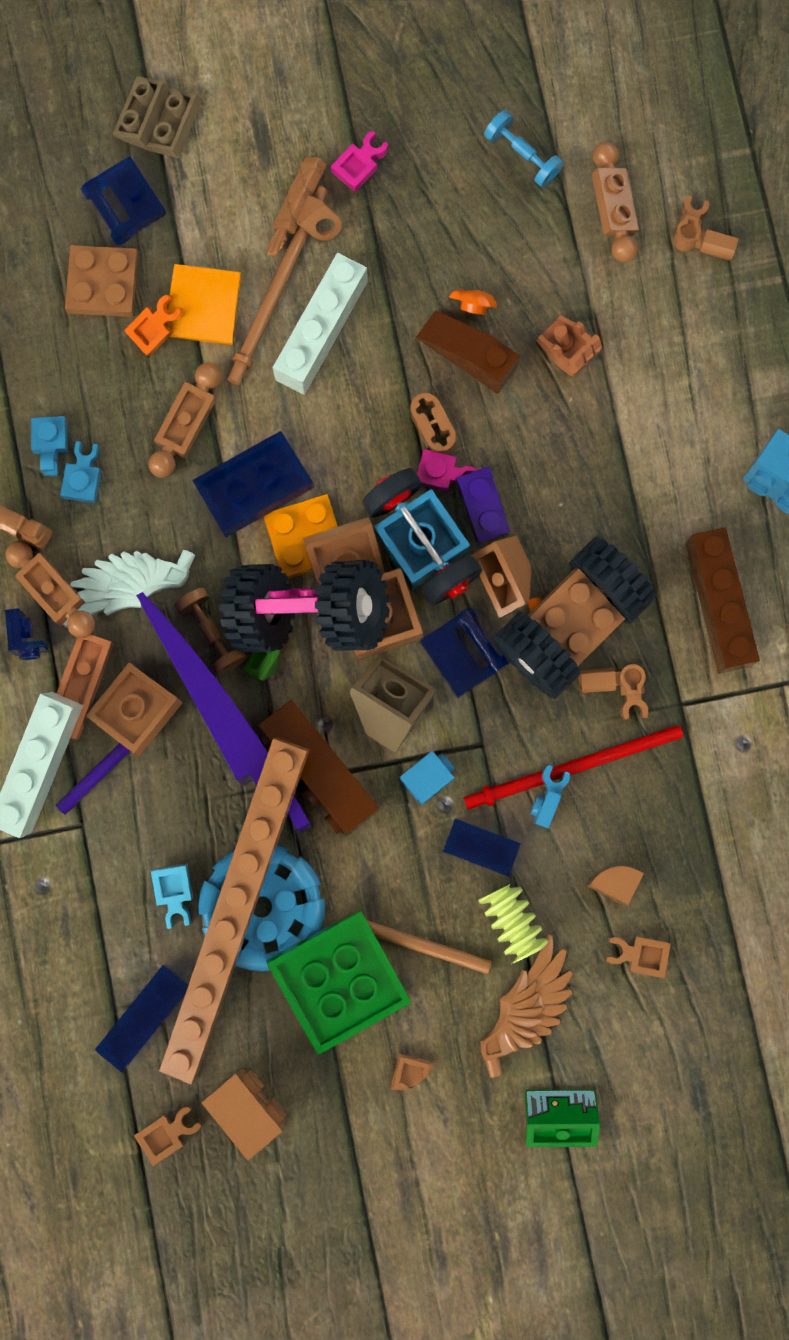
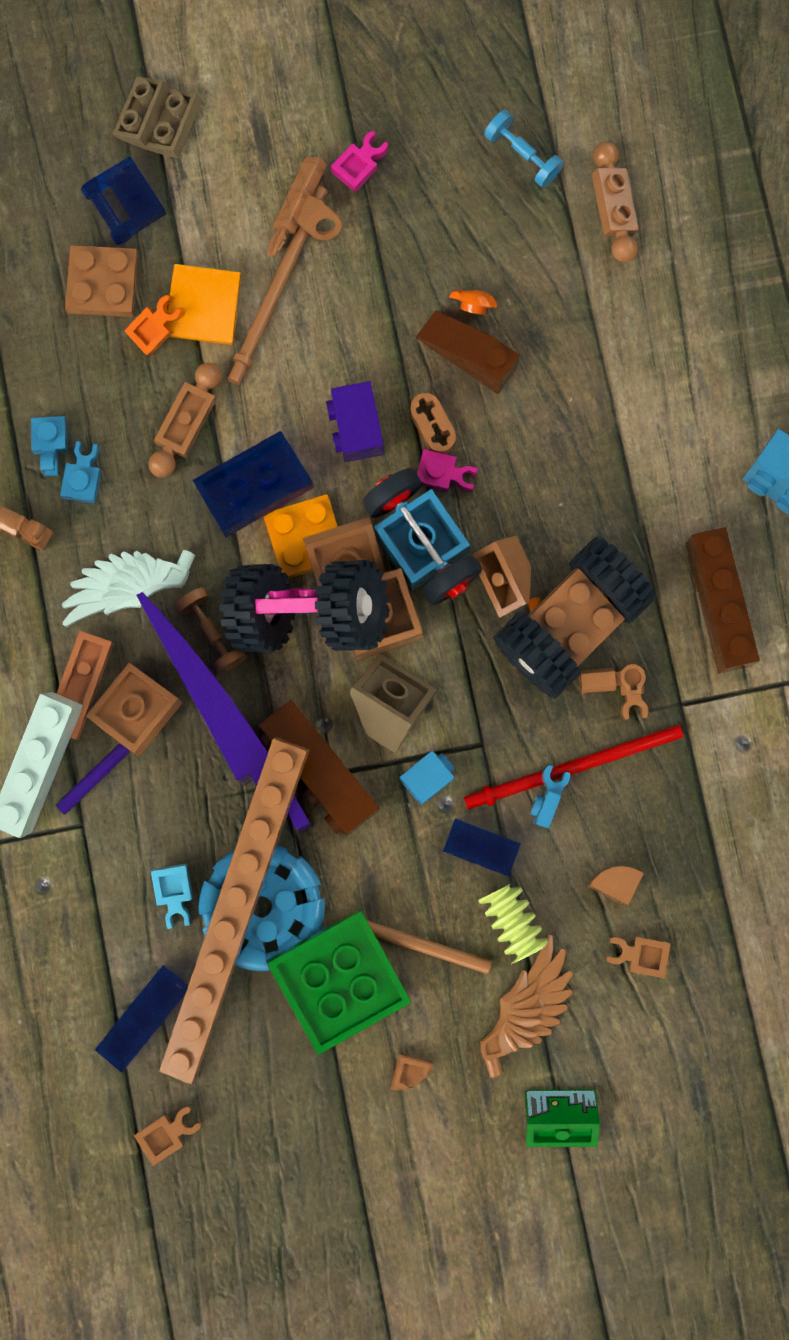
medium nougat plate [5,541,95,638] -> none
clear blue bracket [5,608,49,660] -> none
medium nougat brick [202,1068,287,1161] -> none
bright green slope [242,650,280,681] -> none
light aqua brick [273,252,368,395] -> none
clear blue plate [419,607,509,699] -> none
dark purple plate [456,467,510,543] -> none
nougat hand [536,316,602,377] -> none
medium nougat bar [673,195,739,261] -> none
none -> dark purple brick [326,381,384,462]

